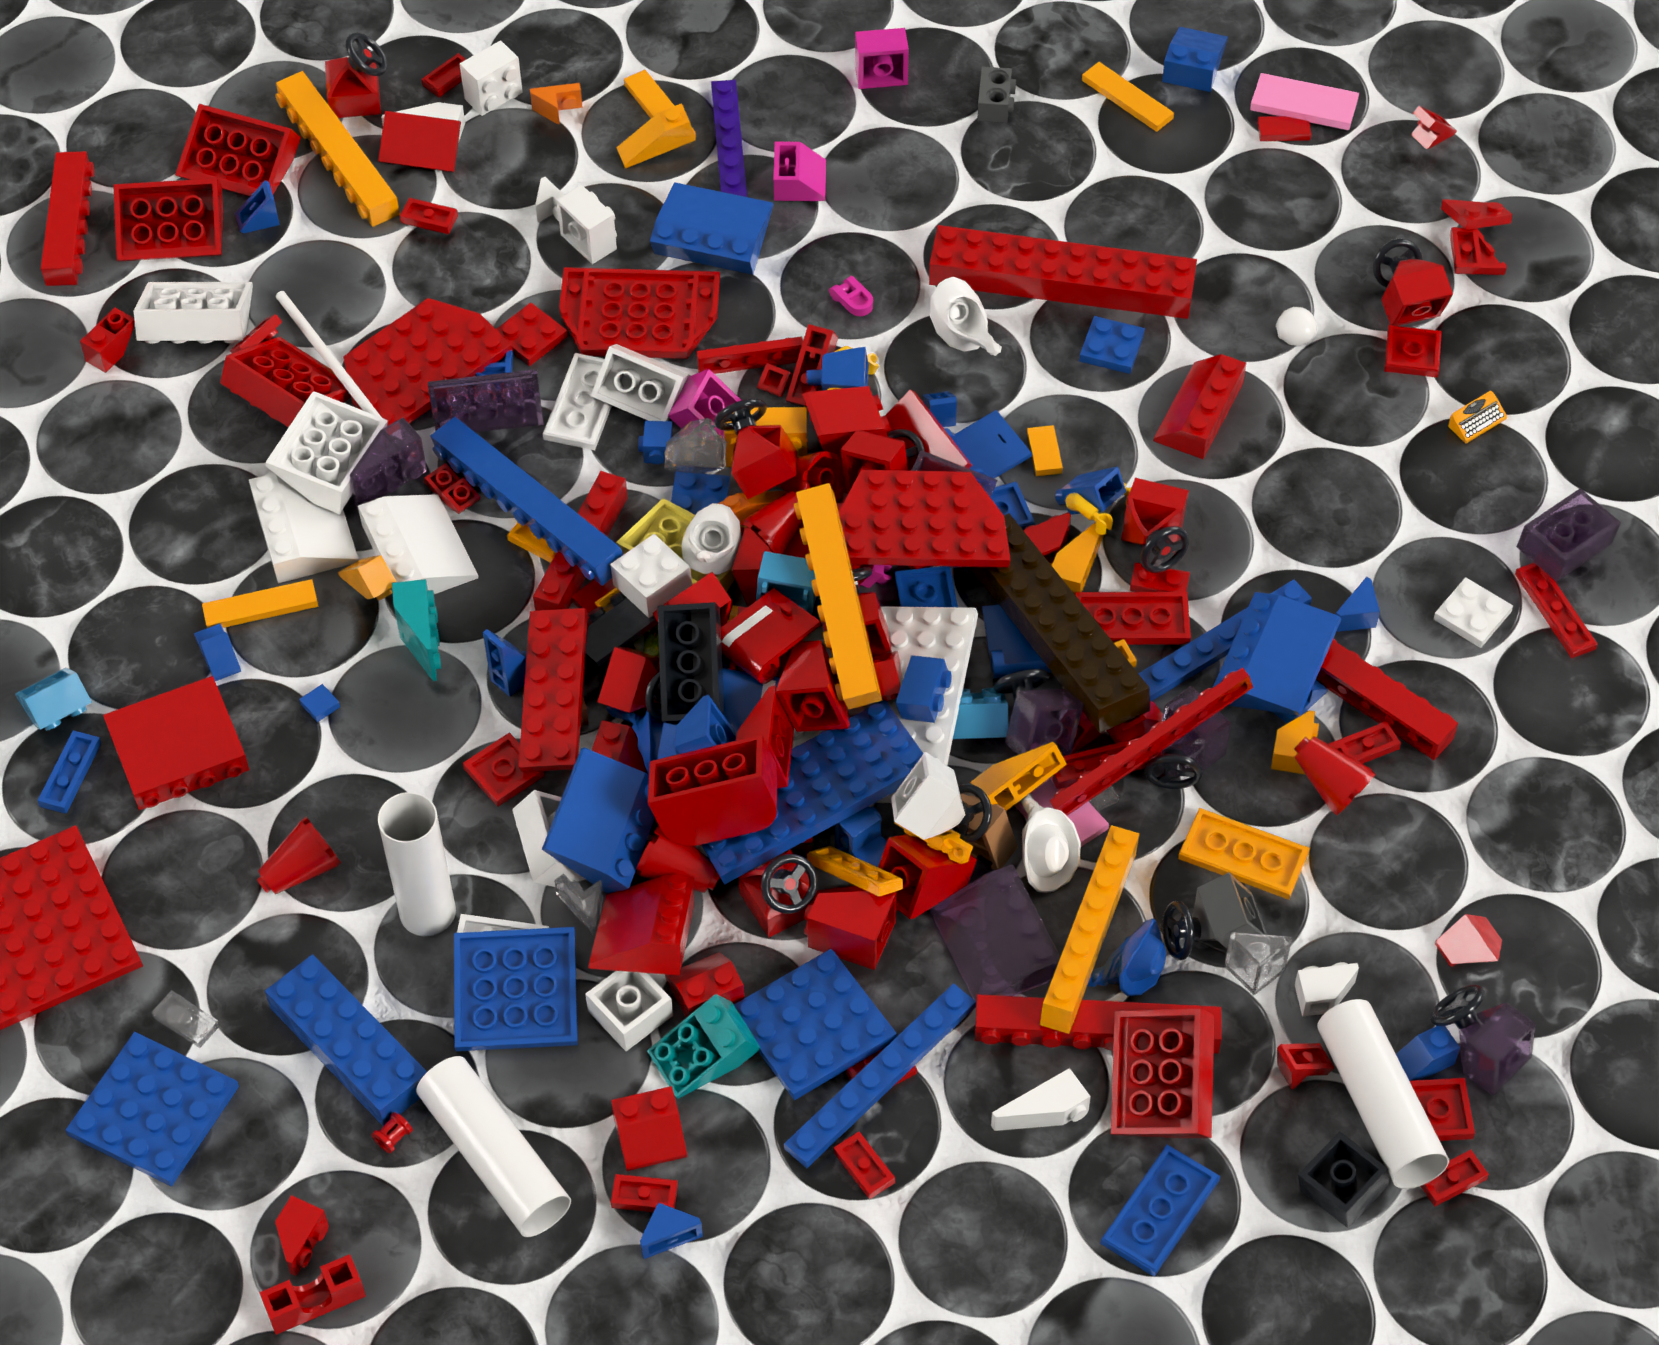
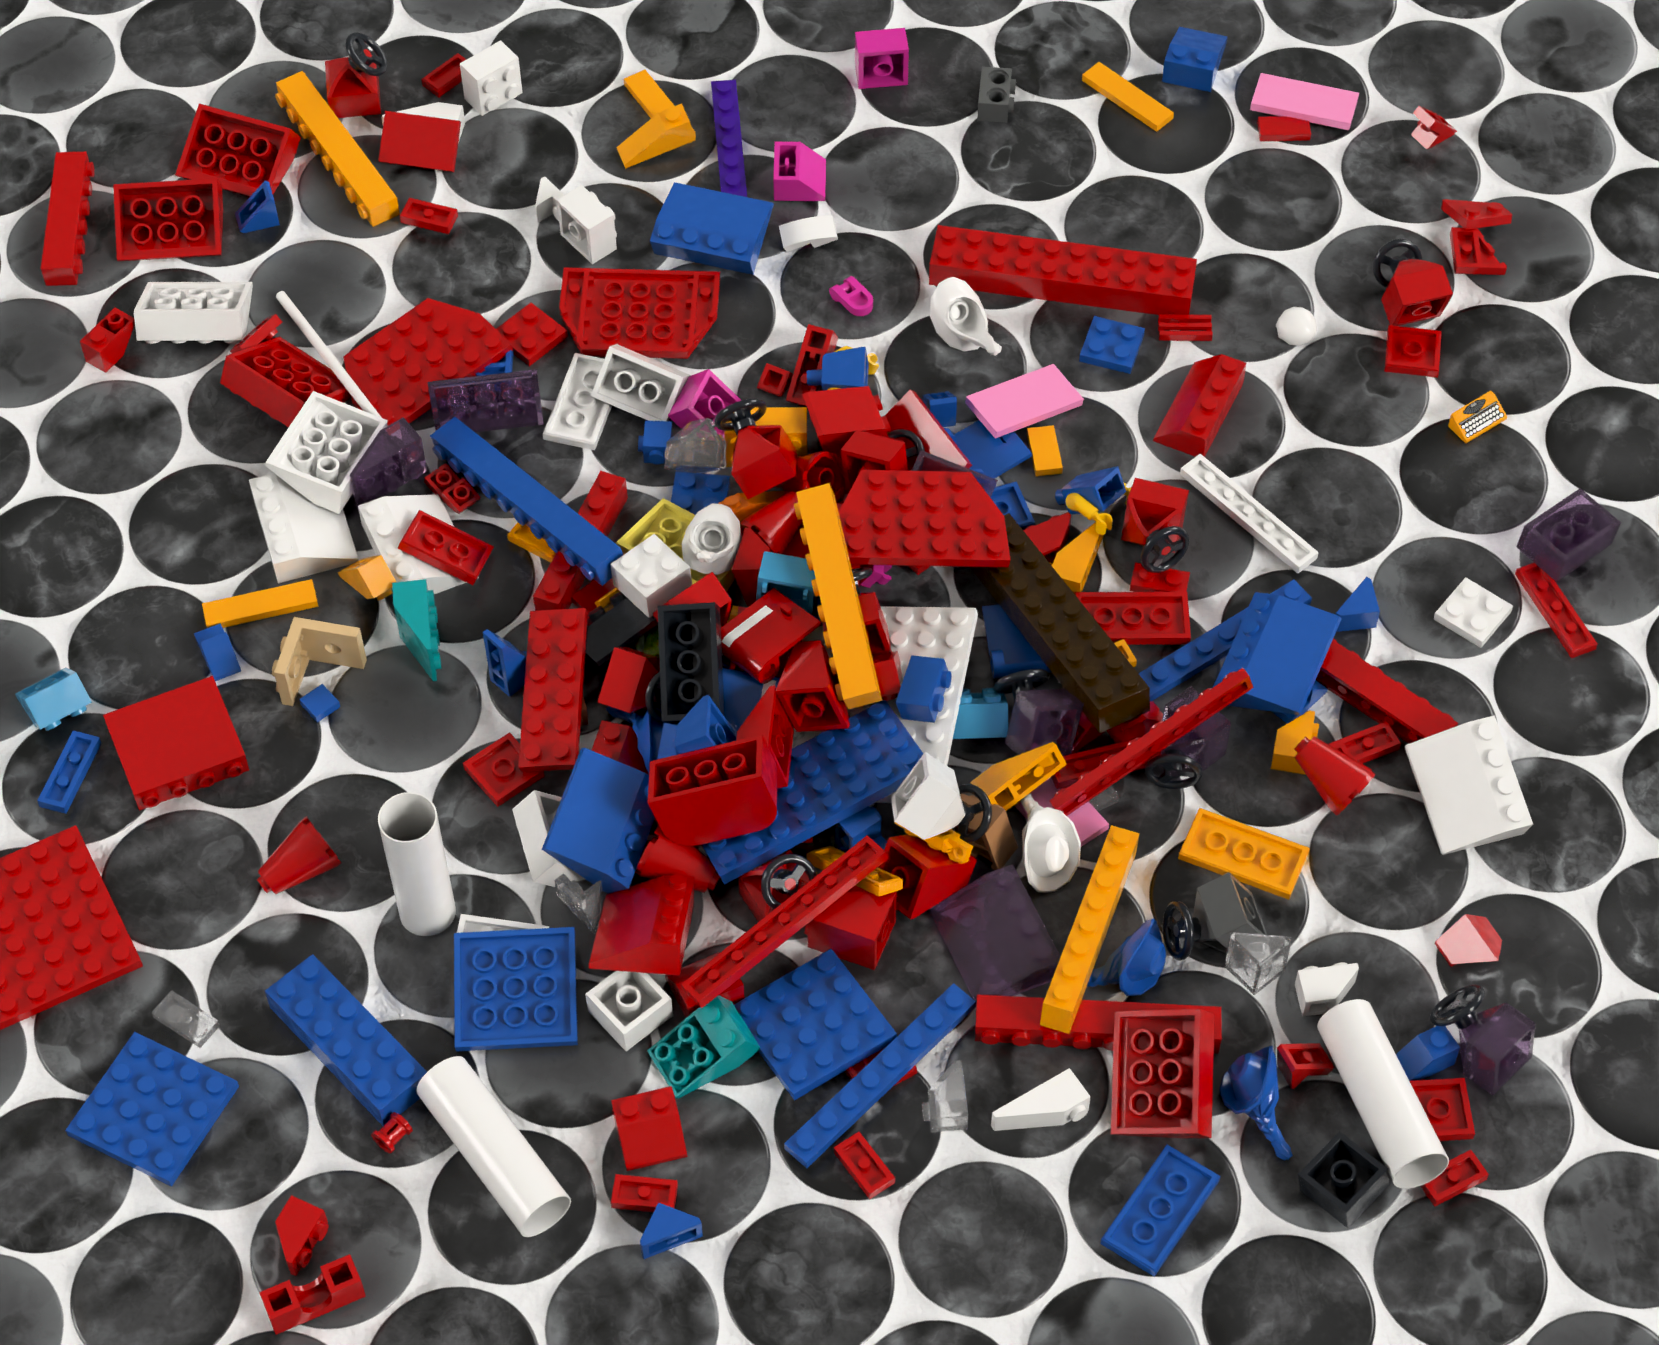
orange slope [530,83,583,124] -> none
red plate [697,336,803,374] -> none
blue plate [895,566,958,608] -> none
none -> tan bracket [272,617,367,706]
none -> red tile [398,510,494,585]
none -> red plate [681,835,888,1008]
none -> white slope [779,215,838,252]
none -> clear slope [922,1060,968,1132]
none -> bright pink tile [965,364,1084,438]
none -> red tile [1158,314,1213,341]
none -> white plate [1180,454,1318,573]
none -> blue hat [1219,1045,1293,1160]
none -> white slope [1405,715,1533,855]

